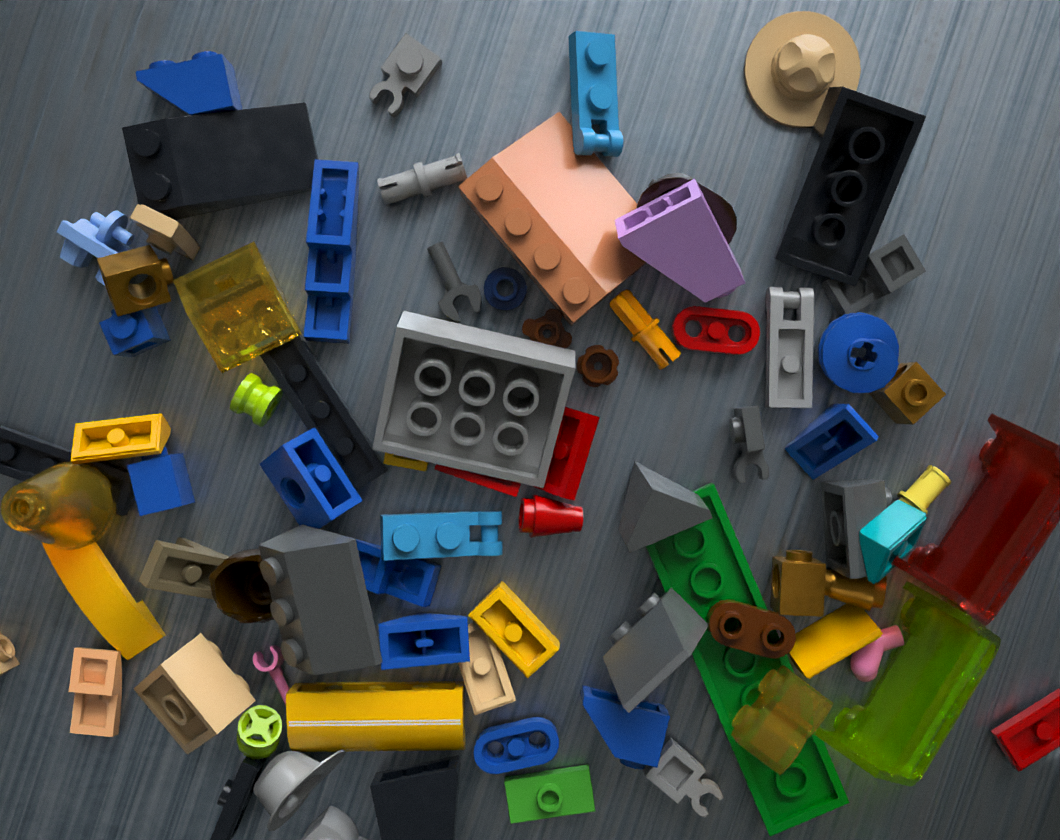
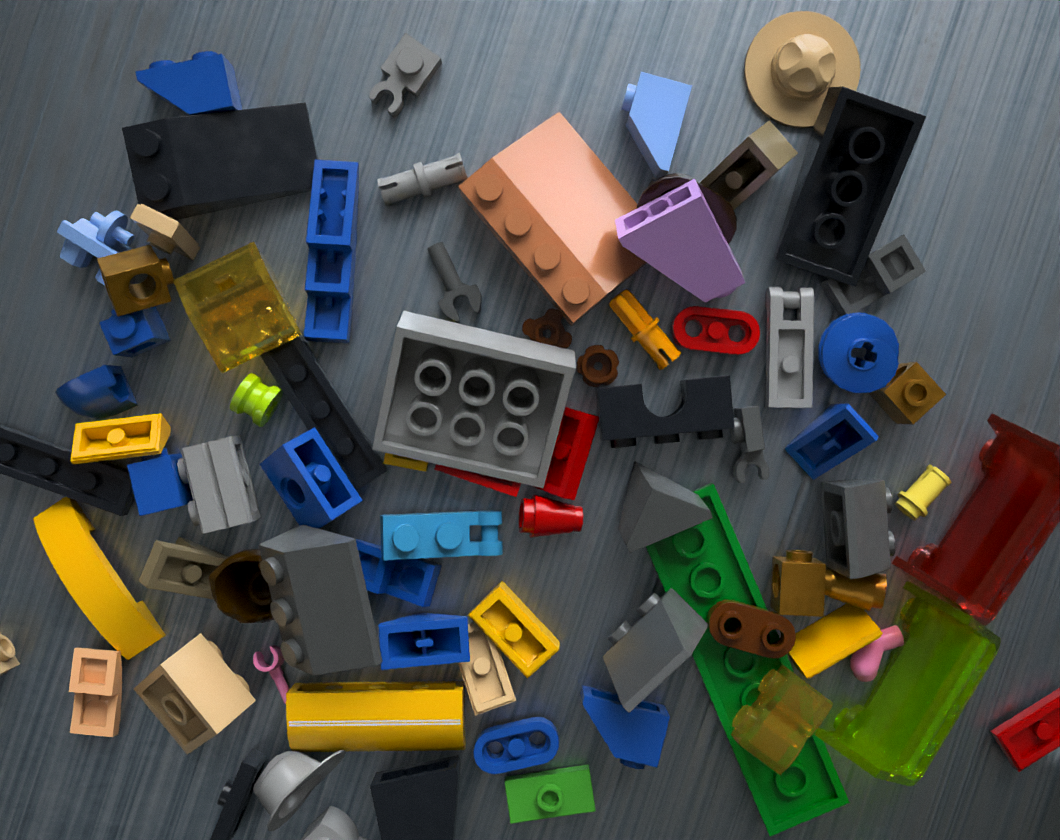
clear yellow cone [1,462,116,550] -> none
lime wheel [236,705,282,759] -> none
dark blue plate [484,267,527,311] -> none
dark azure plate [568,31,623,157] -> none
light grey plate [643,738,724,817] -> none
teal slope [859,500,927,584] -> none
none -> blue brick [55,365,138,419]
none -> light grey brick [177,435,261,534]
none -> black arch [595,376,735,448]
none -> light blue slope [621,72,692,179]
none -> dark tan slope [700,120,798,210]

